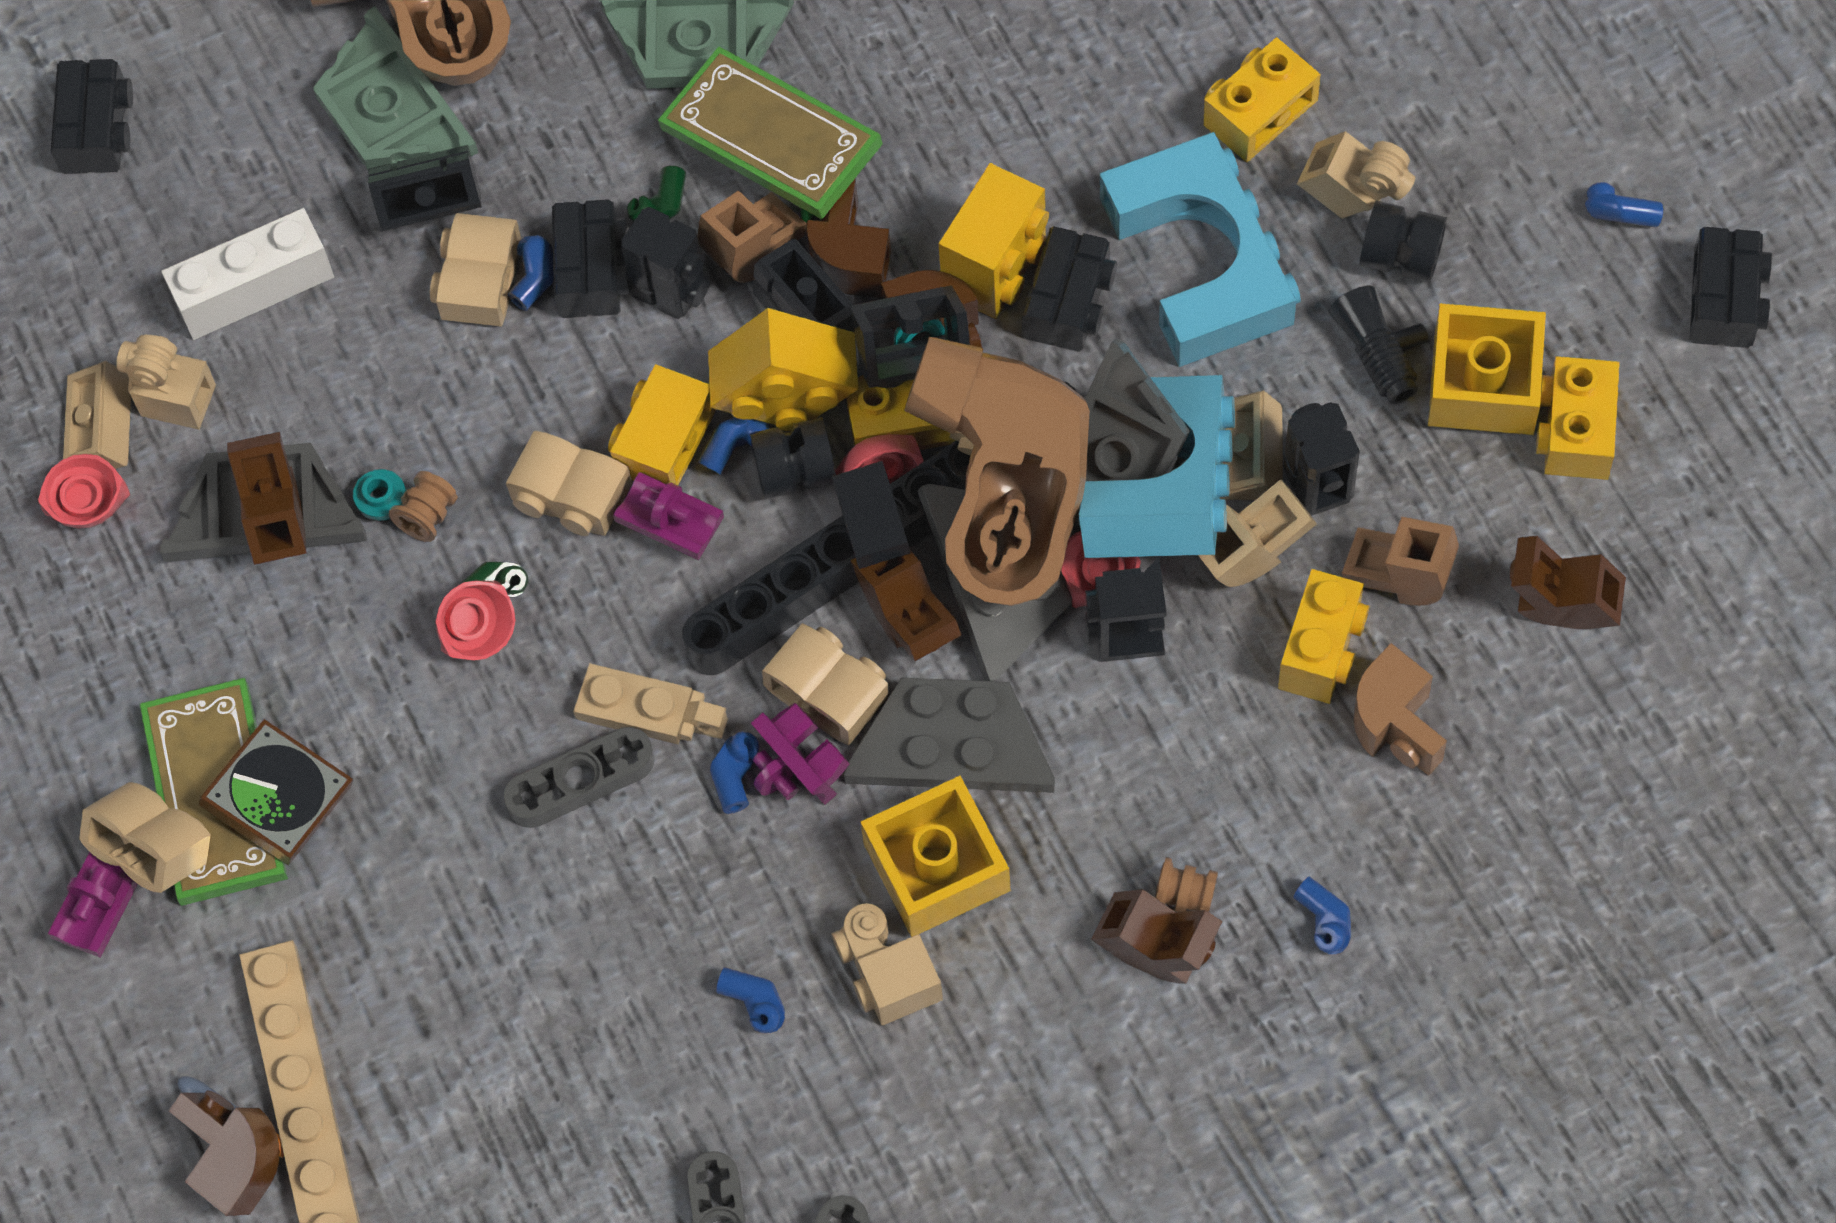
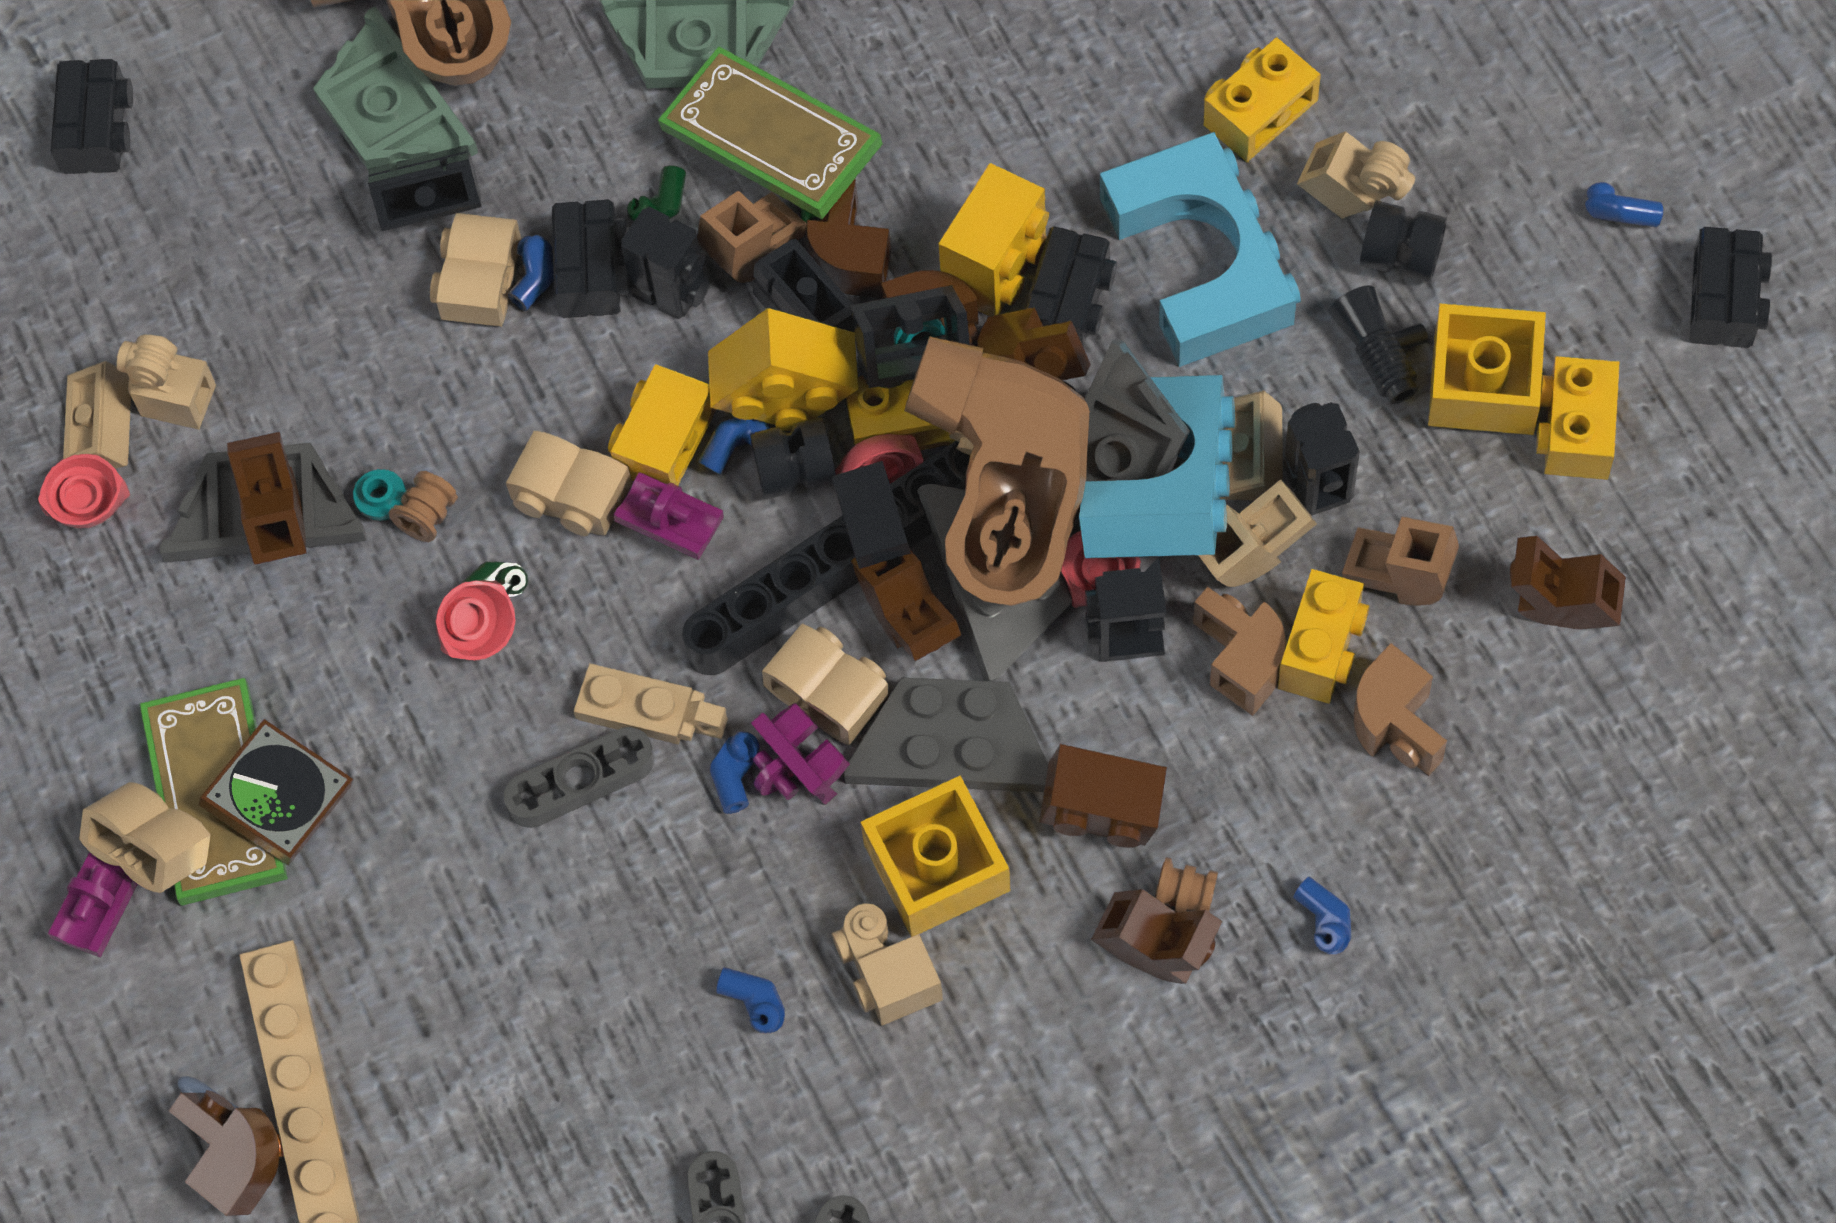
white brick [161,208,334,340] -> none
none -> reddish brown brick [978,307,1091,381]
none -> reddish brown brick [1039,744,1167,848]
none -> medium nougat brick [1193,586,1286,716]

